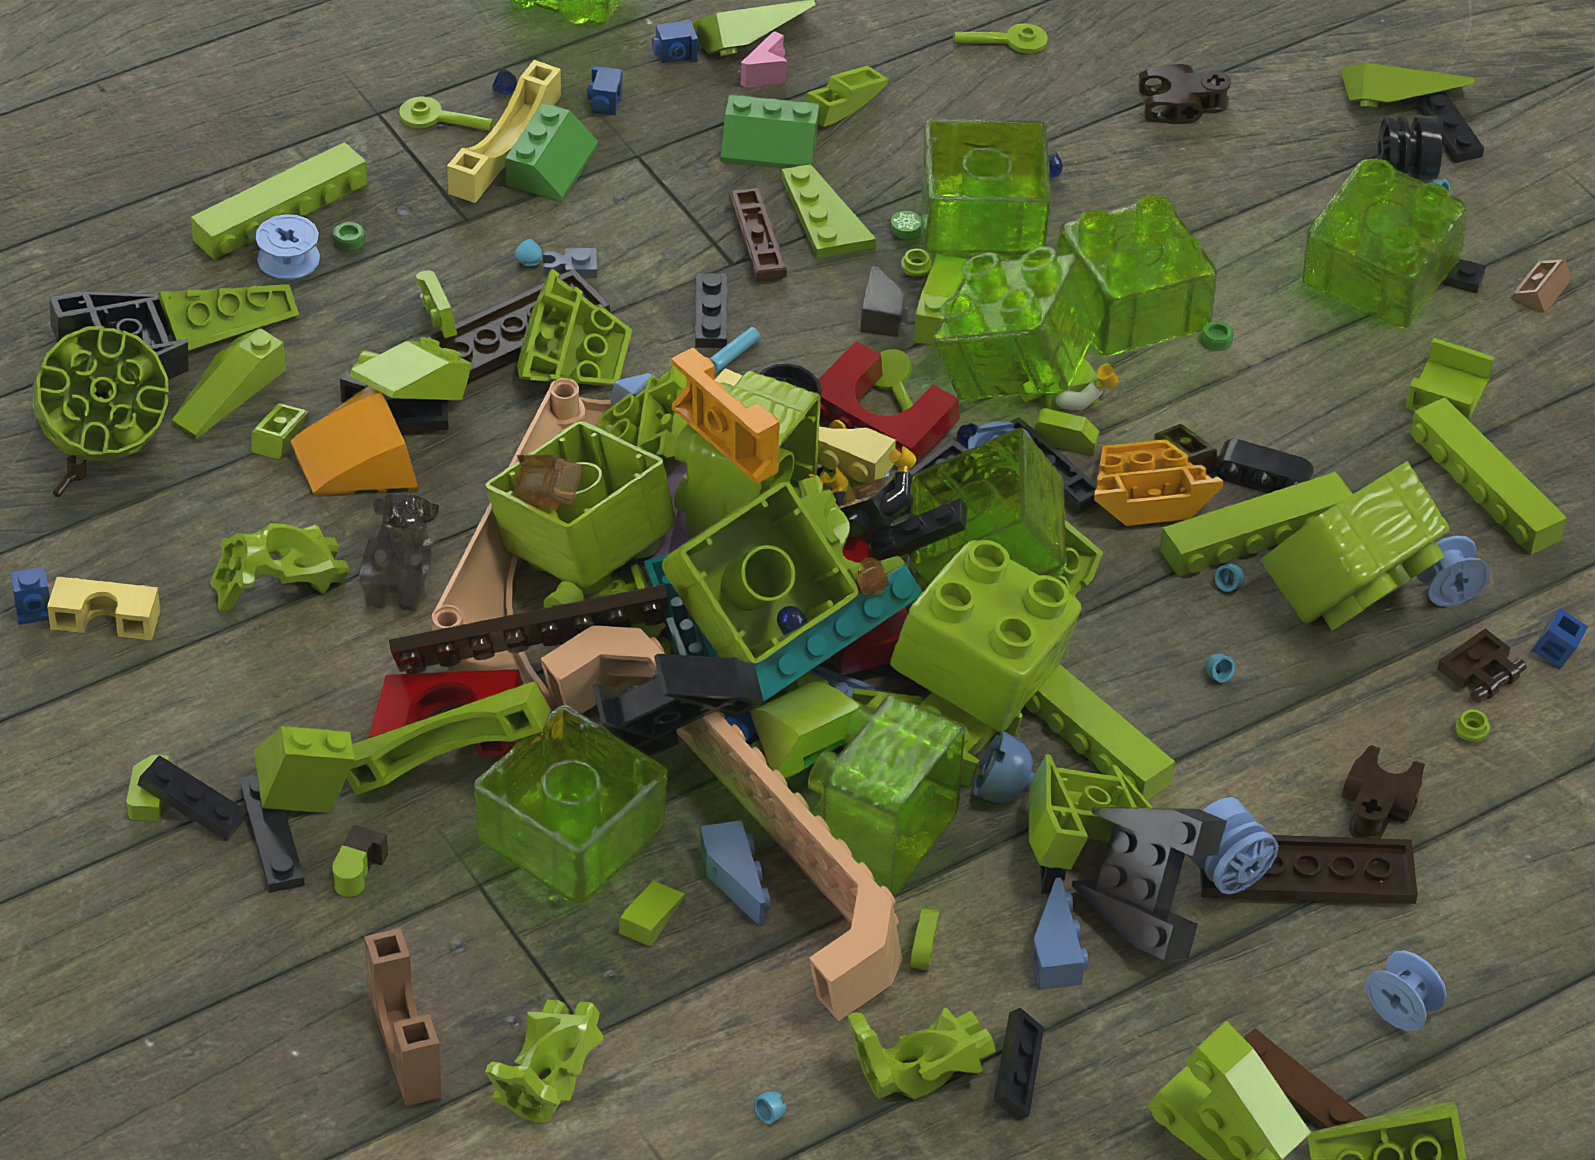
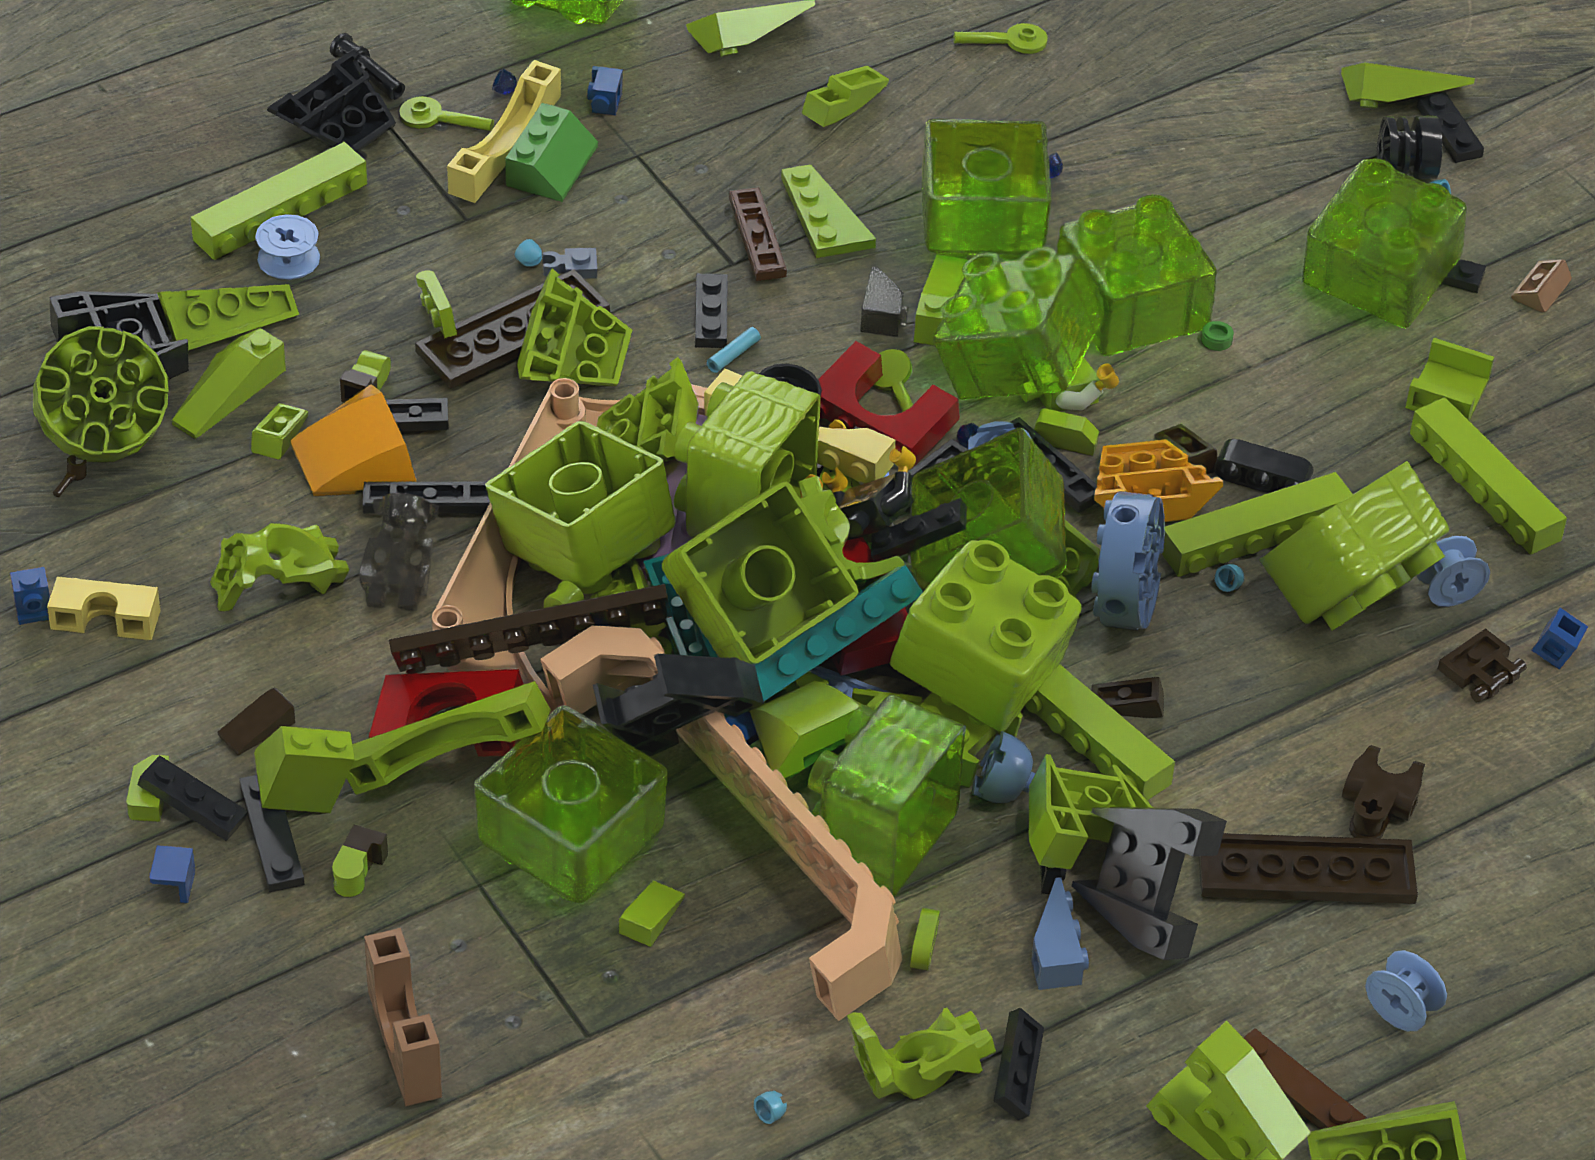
bright green tile [333,222,365,251] -> none
lime slope [349,337,472,400] -> none
lime hips [485,999,604,1123] -> none
clear orange window [514,455,583,510] -> none
light blue slope [610,373,652,405] -> none
blue brick [652,20,698,63] -> none
light orange piece [671,348,780,484] -> none
medium blue slope [699,820,770,926] -> none
bright green slope [720,95,819,169] -> none
bright pink slope [740,31,787,88] -> none
hinge [776,606,807,635] -> none
clear orange bar [856,557,890,597] -> none
bright green tile [890,211,922,240] -> none
lime plate [901,248,932,277] -> none
dark brown piece [1138,64,1231,124] -> none
light blue wheel [1187,797,1279,894] -> none
medium azure hinge [1205,654,1235,683] -> none
lime plate [1455,710,1490,742] -> none
none -> blue panel [149,845,195,903]
none -> dark brown slope [218,687,295,755]
none -> black wedge [267,49,396,153]
none -> black pin [330,33,405,100]
none -> black plate [363,481,490,514]
none -> dark brown slope [1091,677,1164,718]
none -> medium blue brick [1092,491,1165,630]

